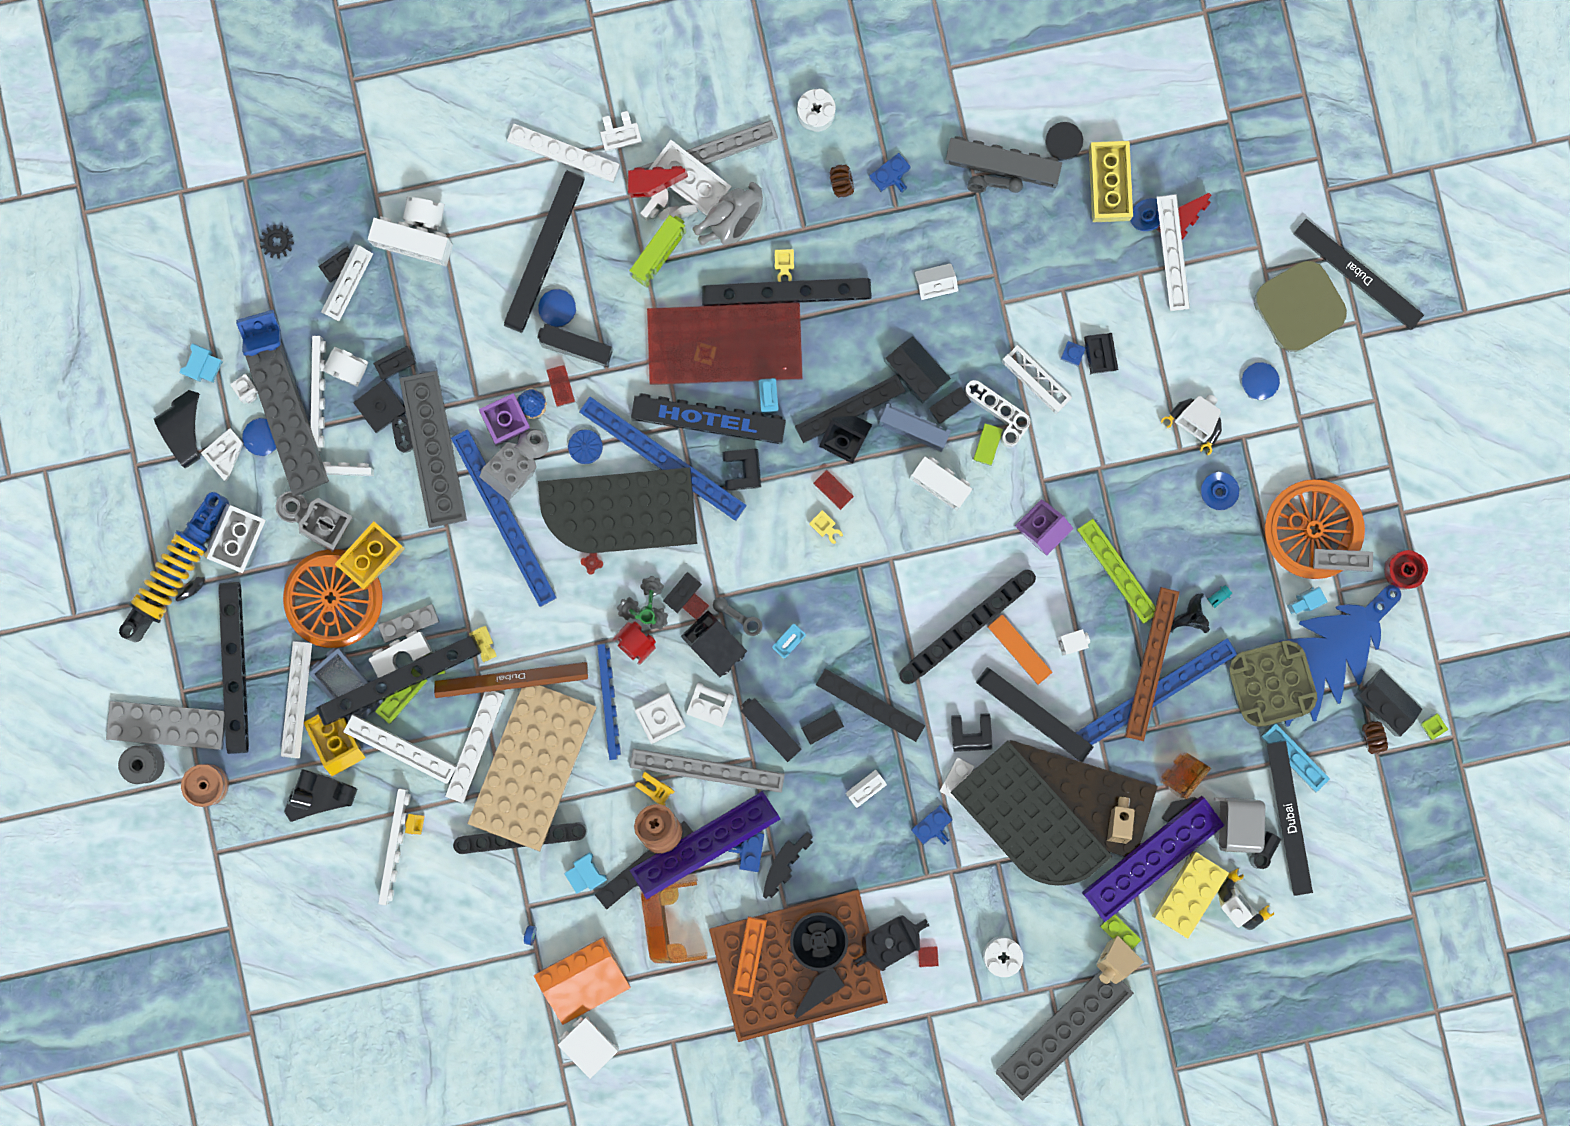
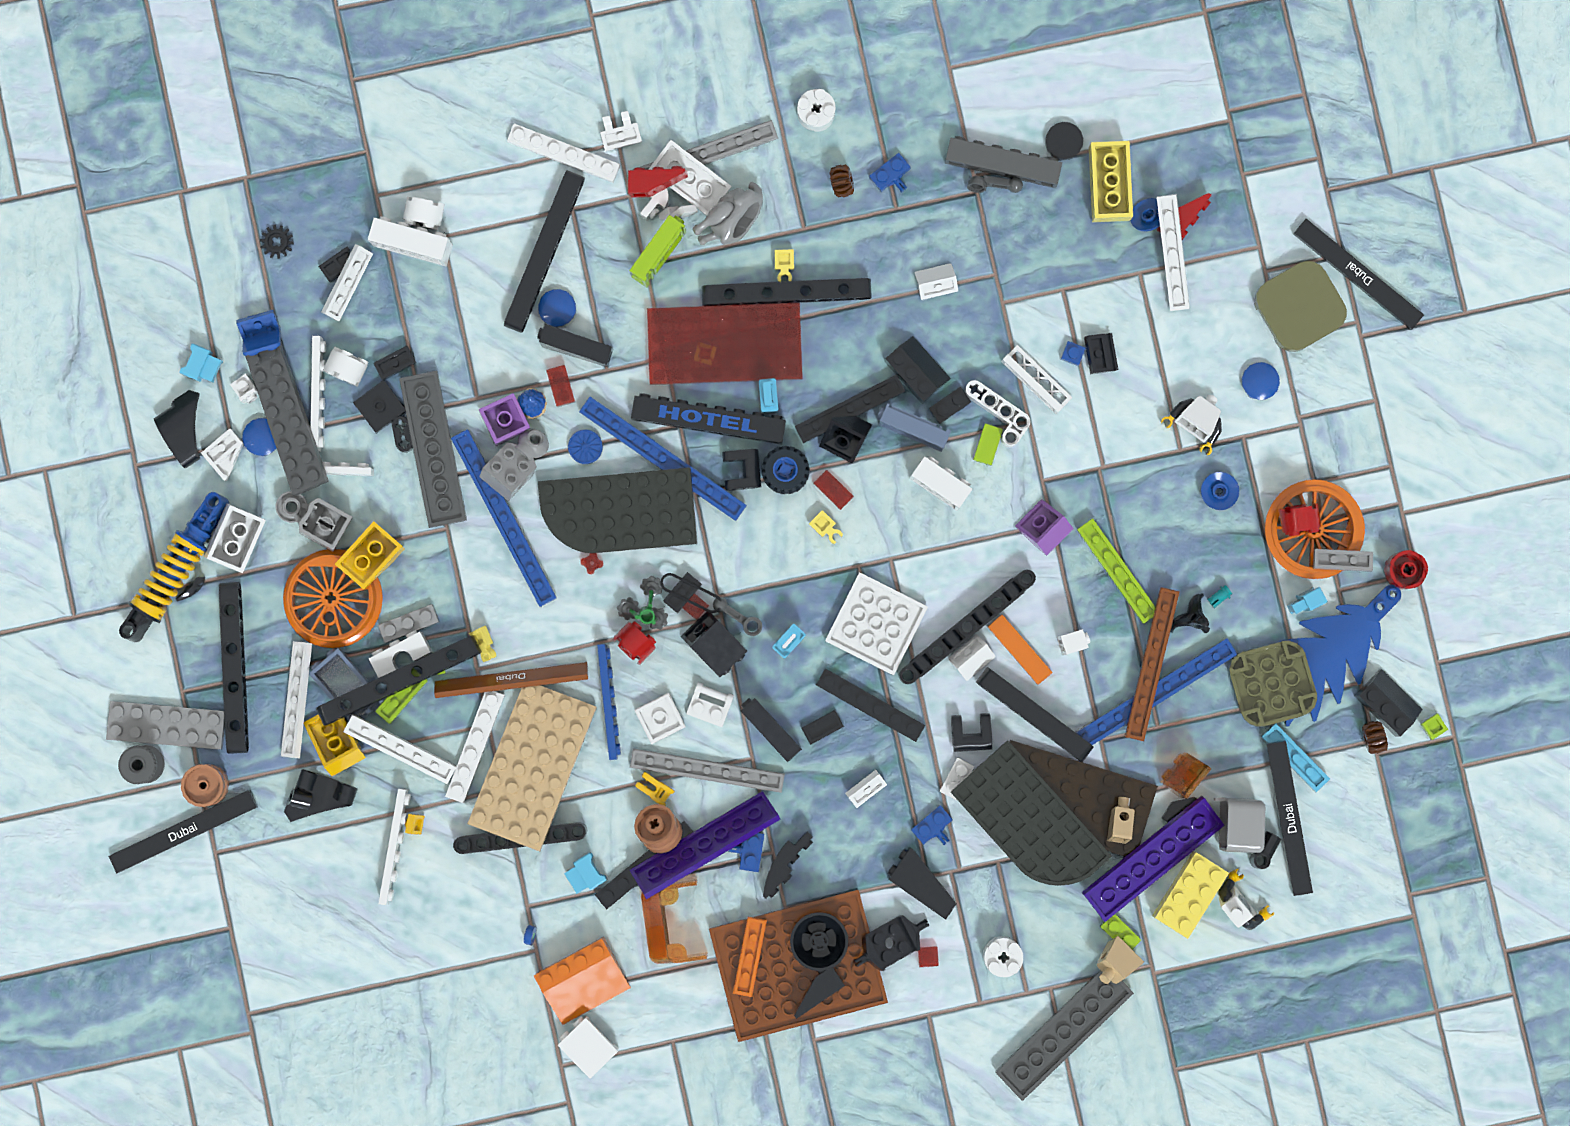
none -> black tile [108,790,258,874]
none -> black piece [660,573,722,613]
none -> black wheel [761,446,810,495]
none -> white plate [825,572,928,676]
none -> black slope [887,847,957,920]
none -> white panel [948,634,995,681]
none -> red brick [1279,503,1321,536]

